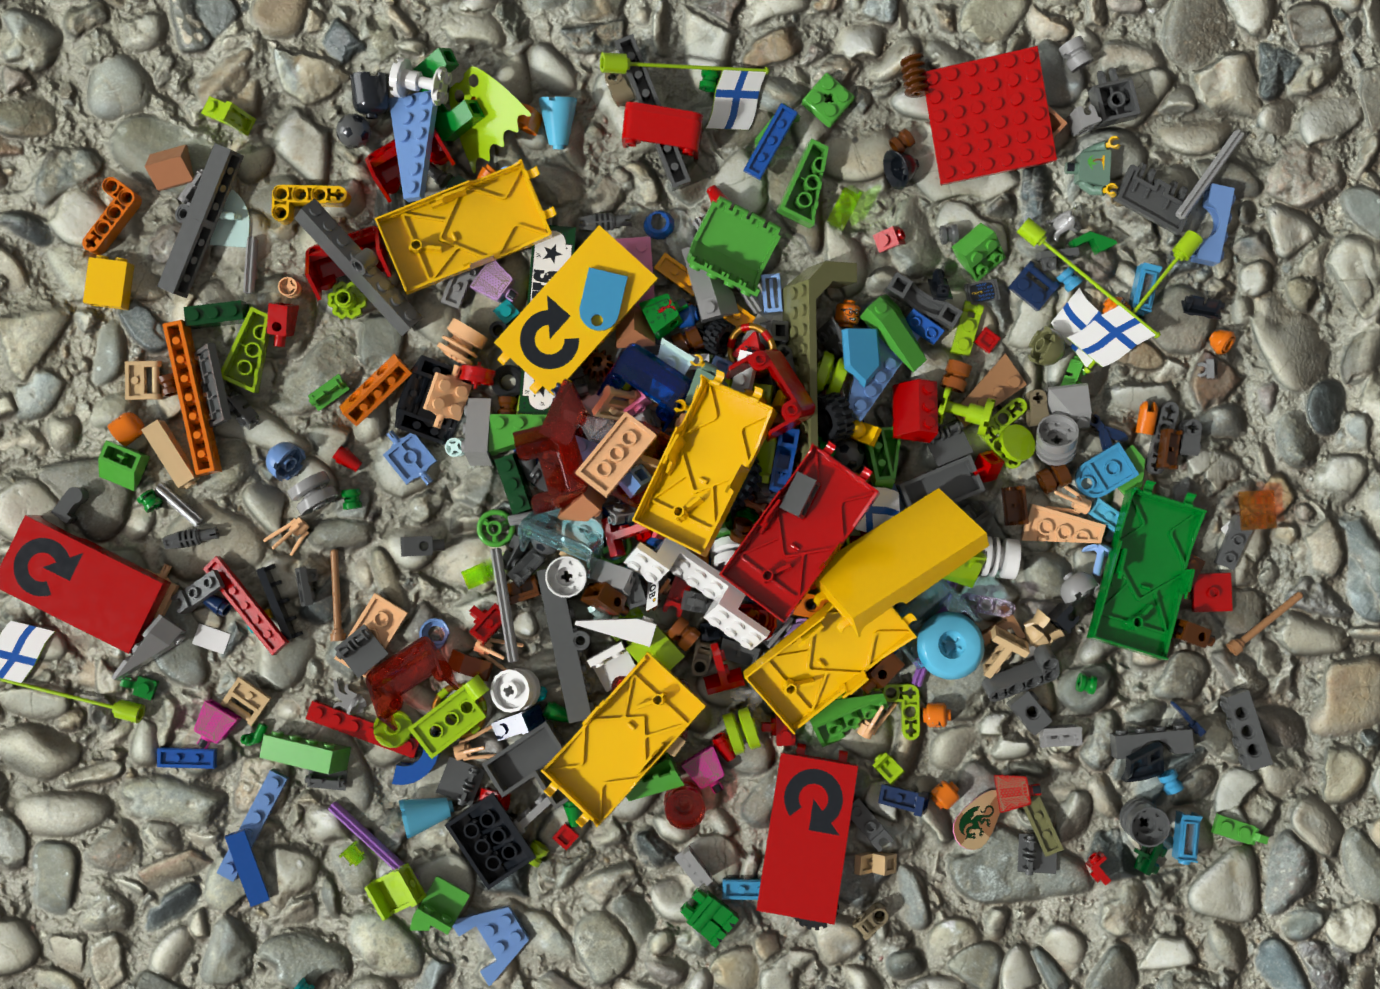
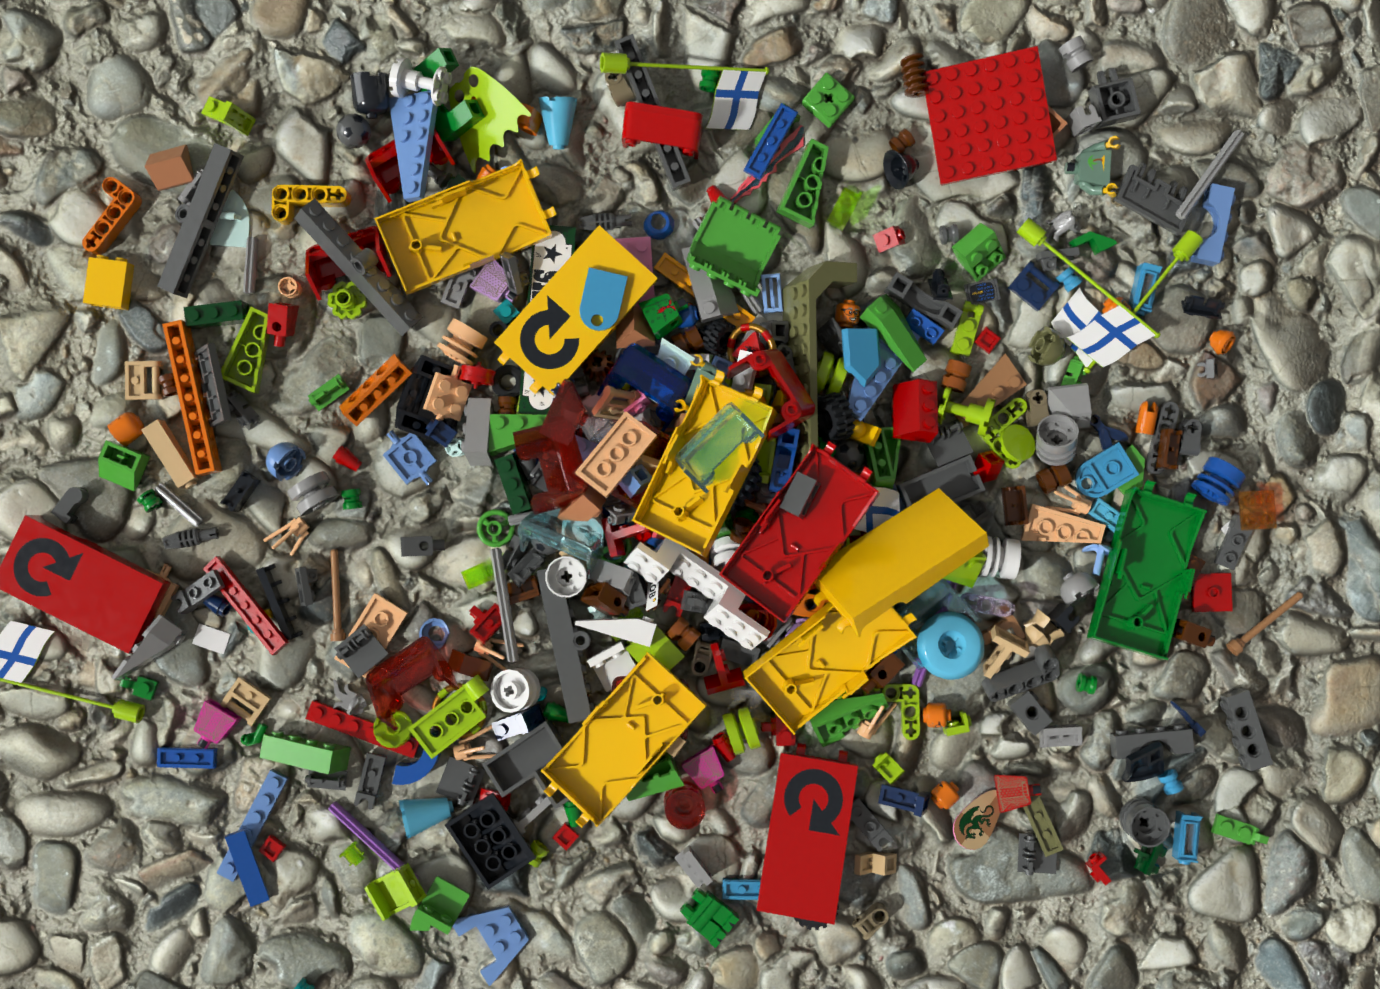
none -> black hinge [220,470,261,512]
none -> red tile [259,834,287,862]
none -> dark grey plate [354,752,387,810]
none -> dark blue bracket [425,418,458,448]
none -> dark grey hinge [499,252,530,295]
none -> clear light blue windscreen [675,402,765,494]
none -> coral sword [730,125,804,204]
none -> lime bracket [943,710,972,736]
none -> blue wheel [1192,457,1246,506]

